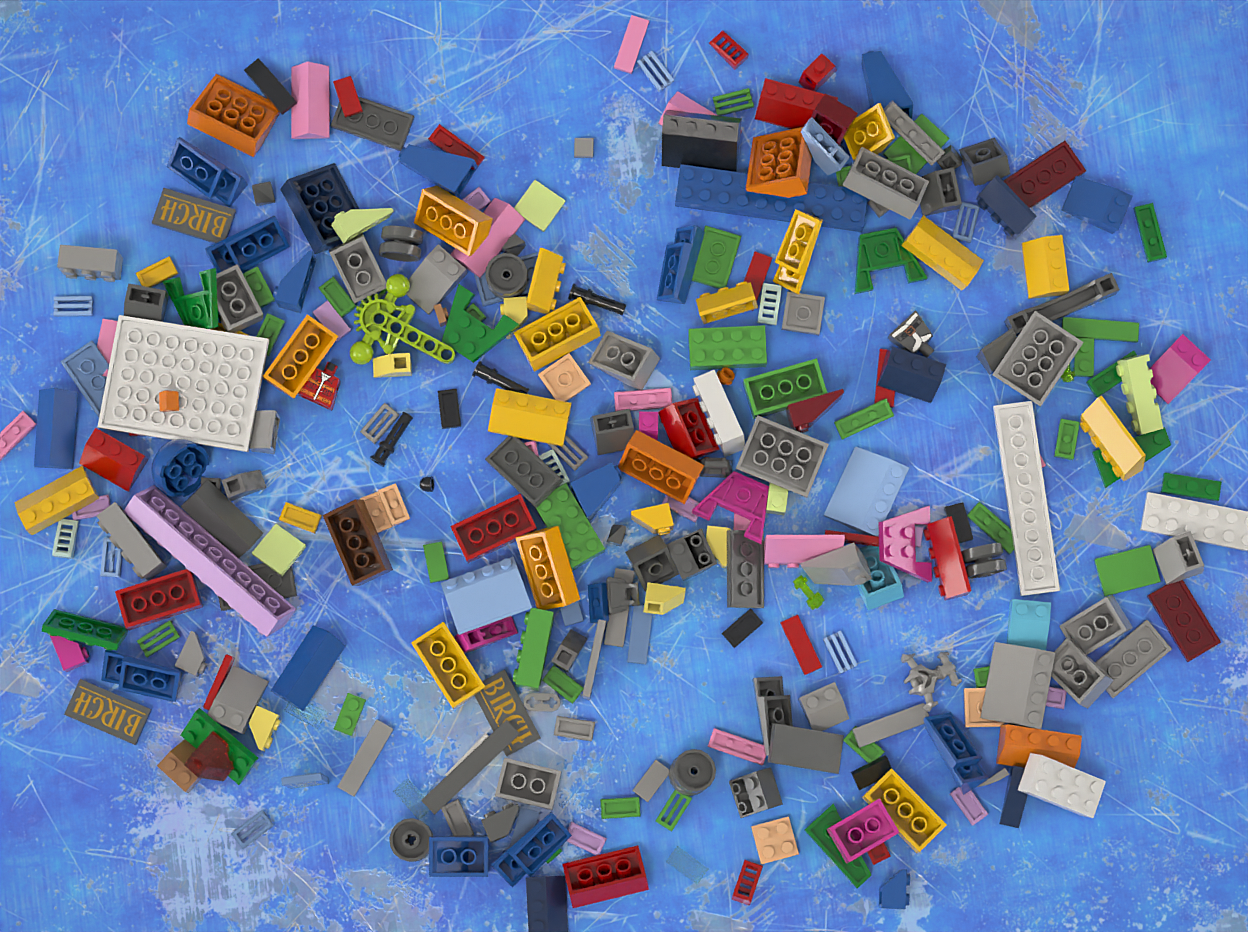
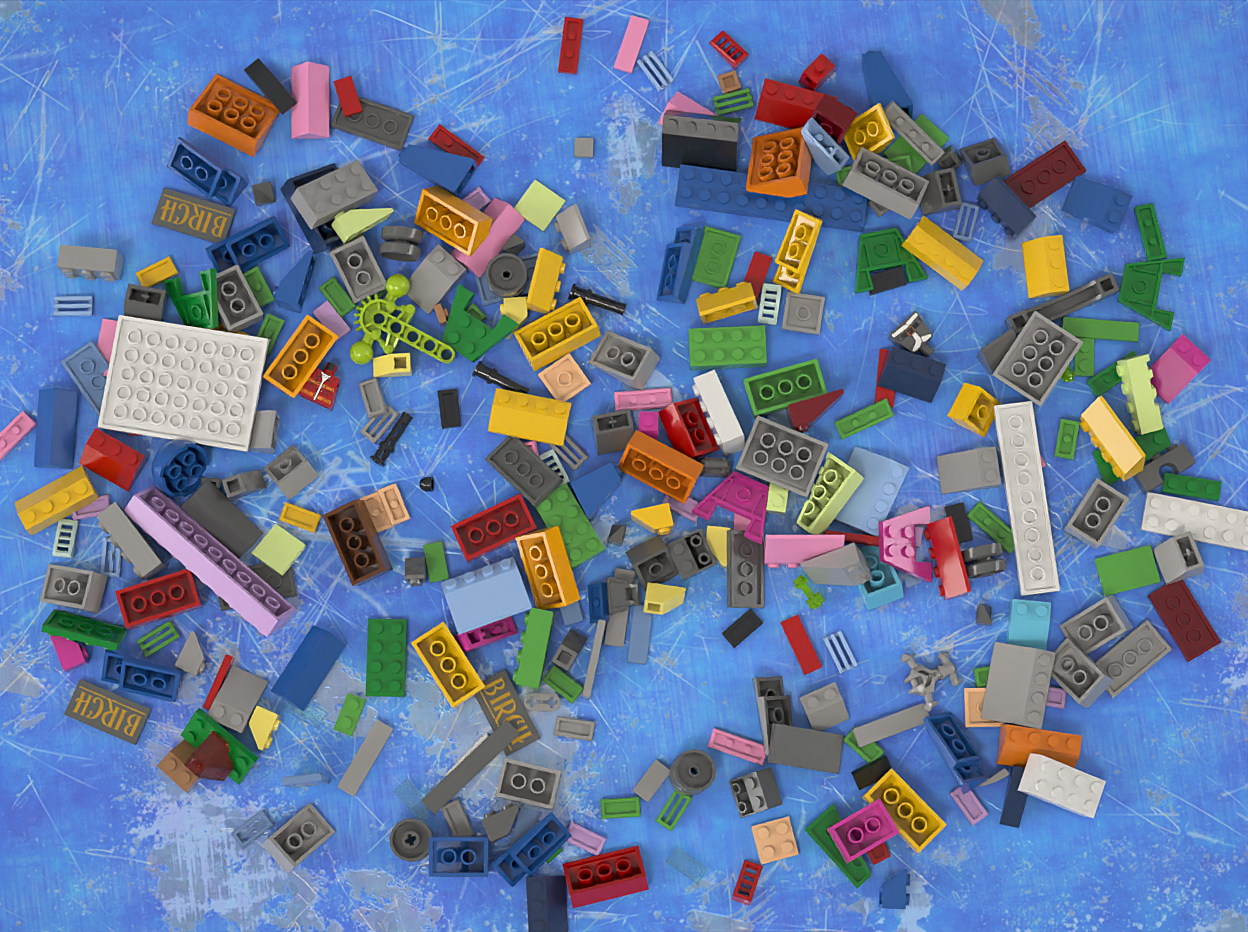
orange slope [159,390,179,412] -> none
orange plate [717,367,735,385] -> none
none -> light grey slope [40,564,107,614]
none -> light grey slope [262,803,335,874]
none -> light grey slope [263,445,319,500]
none -> light grey brick [291,160,378,229]
none -> light grey tile [358,377,388,419]
none -> green plate [365,619,407,697]
none -> flat silver slope [405,557,427,587]
none -> light grey slope [554,204,591,255]
none -> red tile [558,17,583,75]
none -> medium nougat plate [717,70,741,95]
none -> yellowish green wedge [796,452,864,535]
none -> black tile [869,266,907,296]
none -> light grey slope [936,447,1001,495]
none -> yellow slope [947,383,1001,437]
none -> dark grey slope [975,604,992,626]
none -> light grey brick [1063,478,1129,550]
none -> green wing [1117,258,1185,332]
none -> dark grey arch [1132,443,1196,495]

